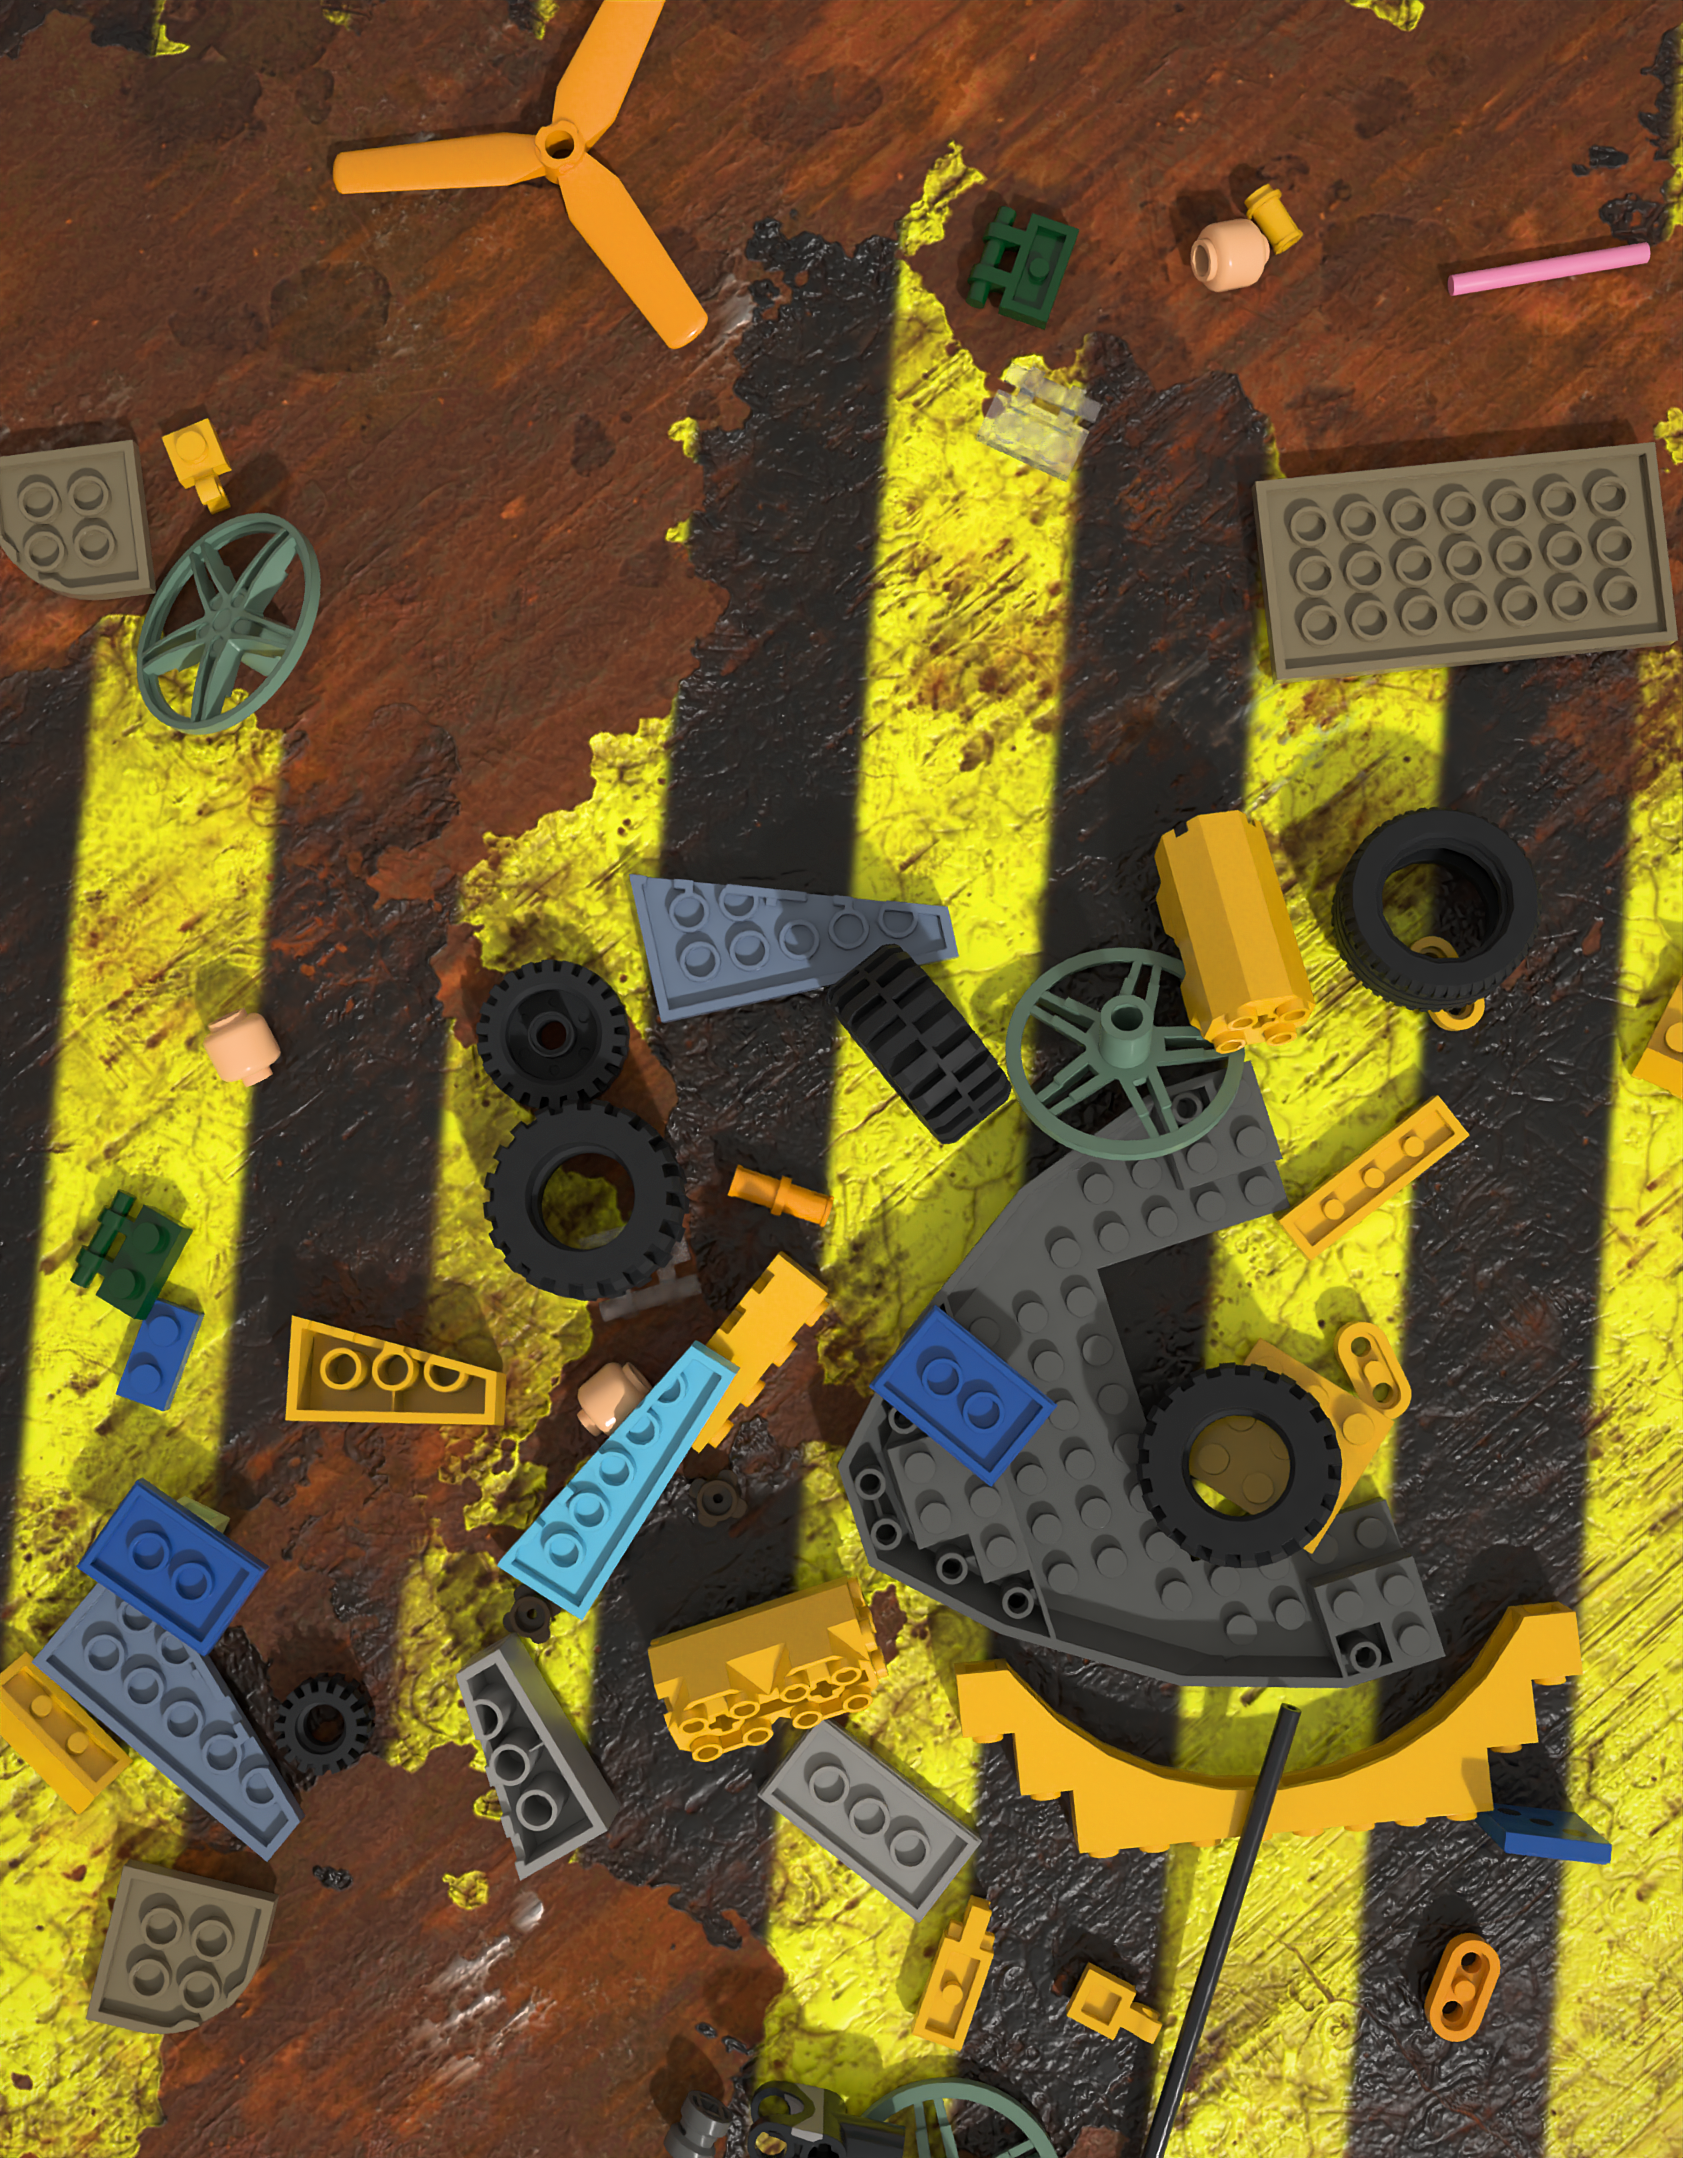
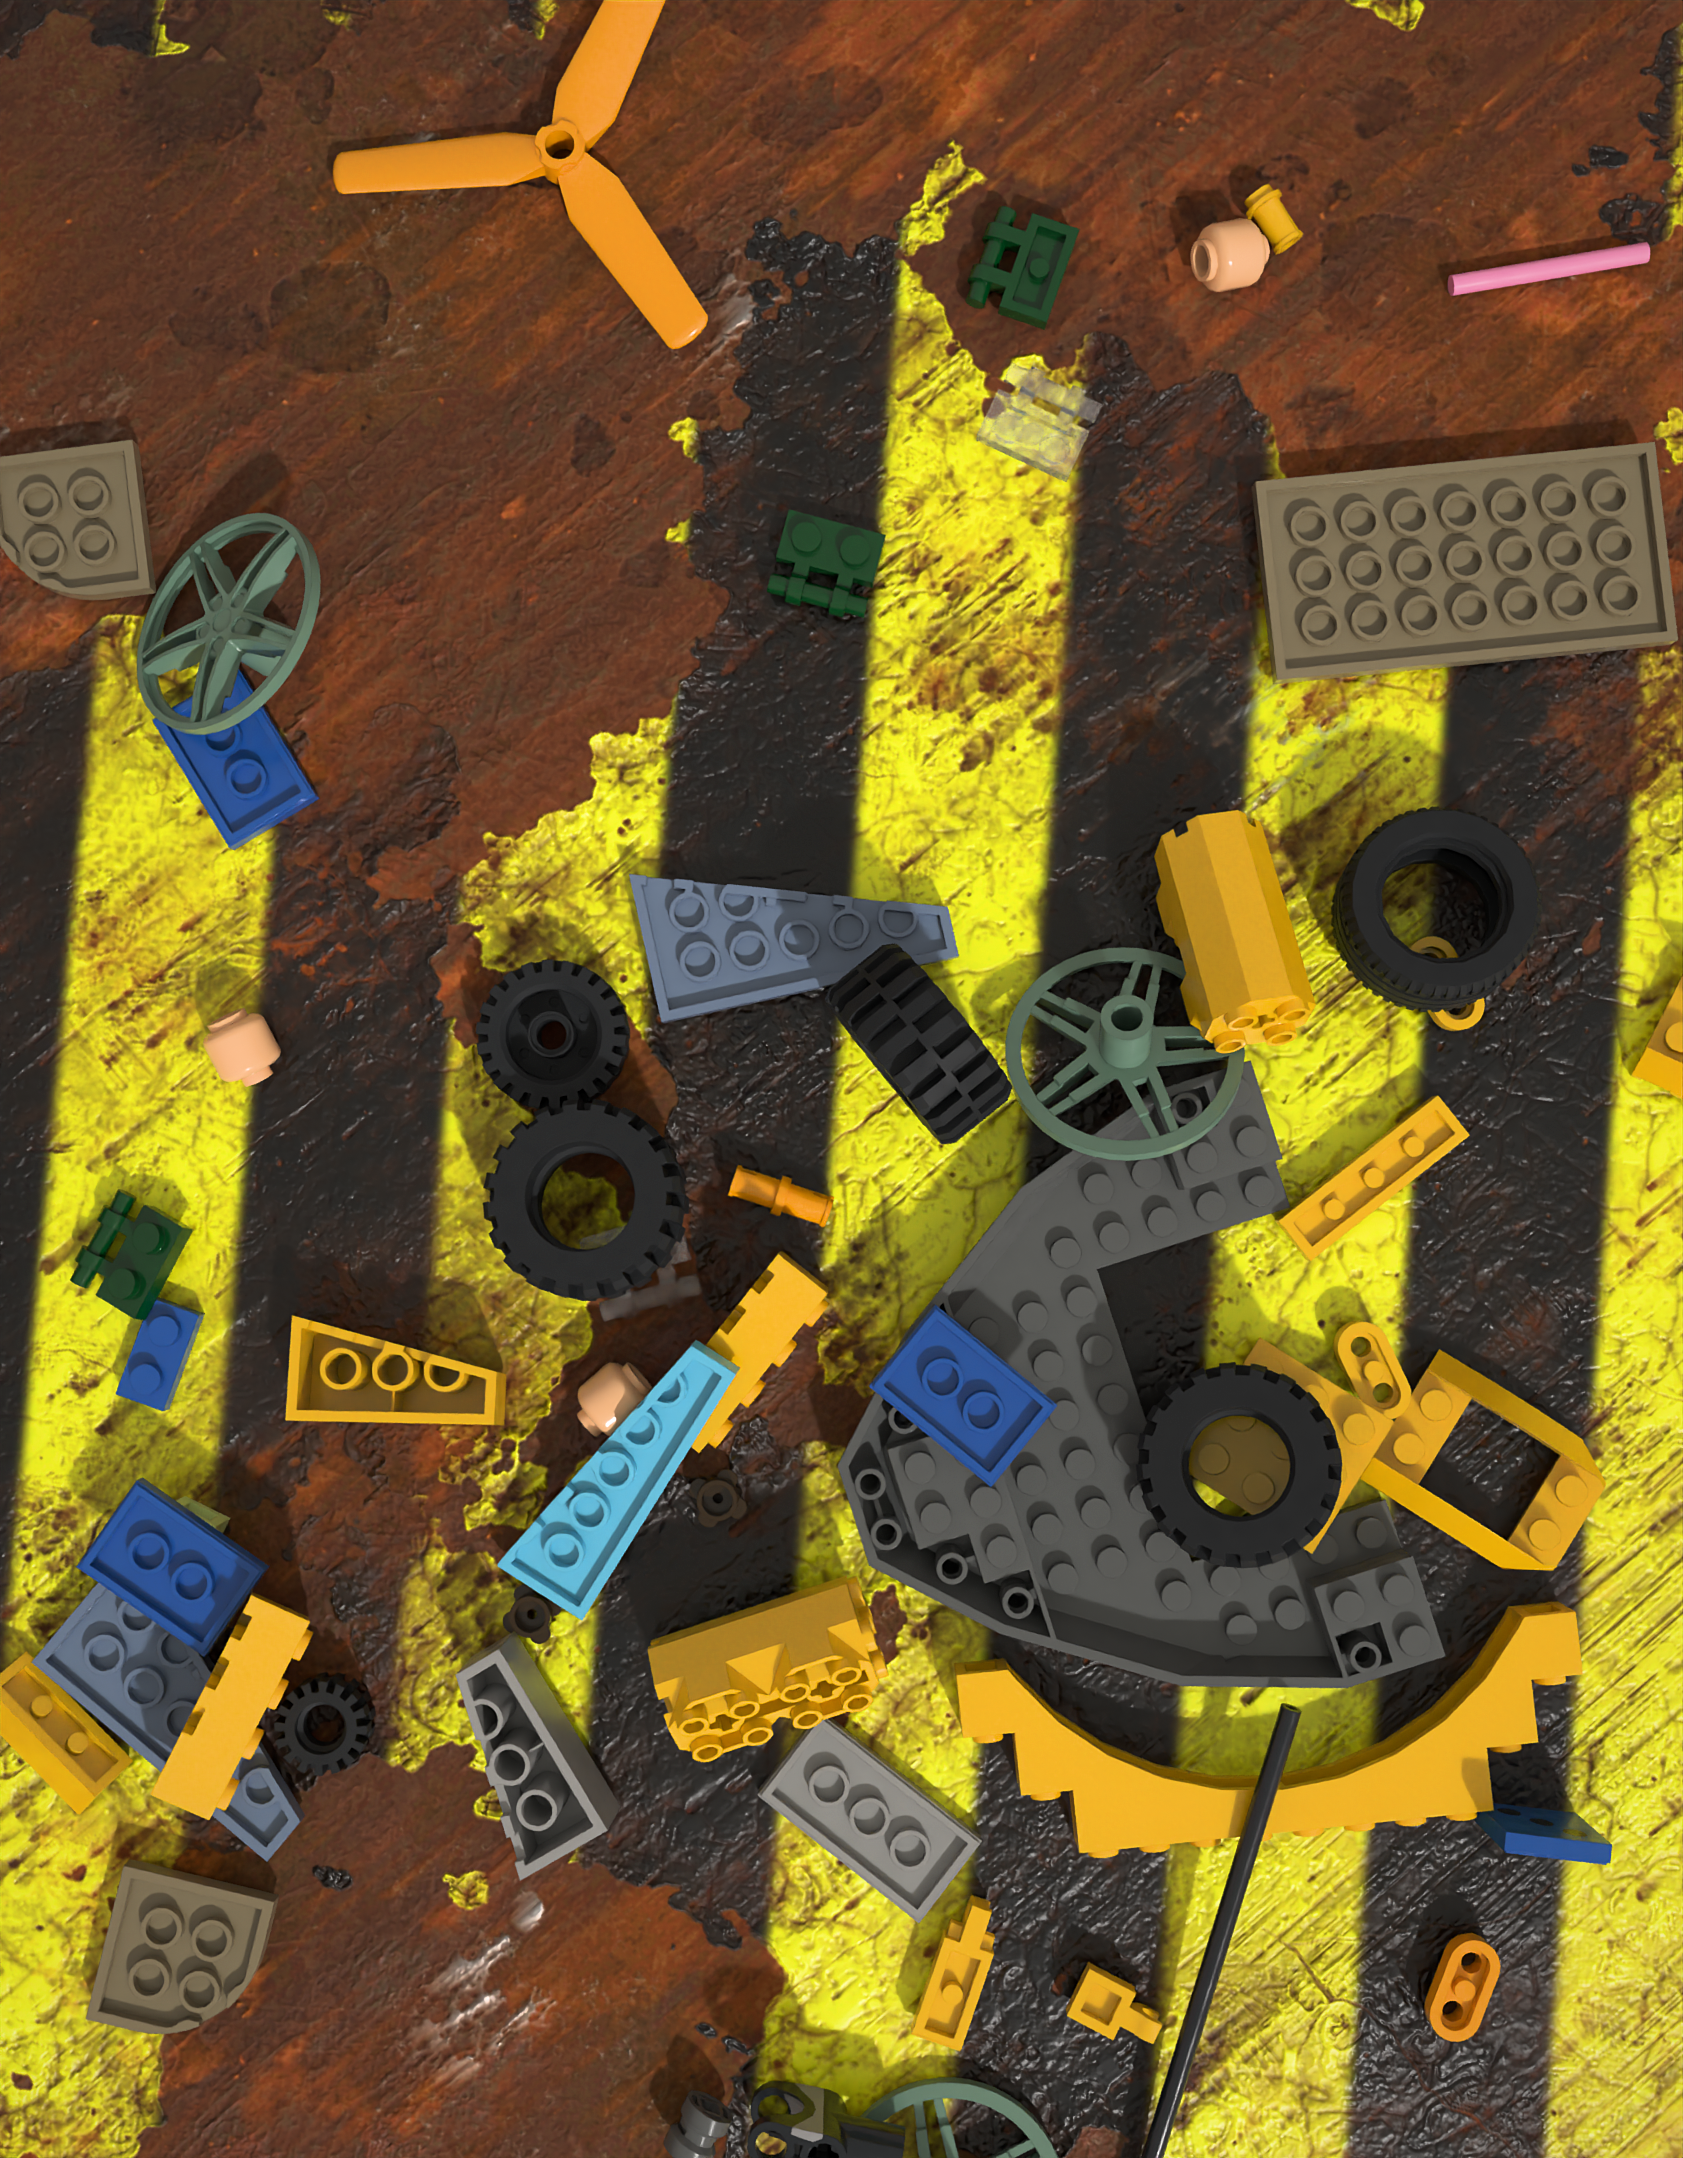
yellow plate [162,418,232,515] -> none
none -> yellow wedge [150,1592,313,1820]
none -> blue tile [152,669,320,850]
none -> dark green plate [767,509,886,618]
none -> yellow wedge [1360,1349,1606,1571]

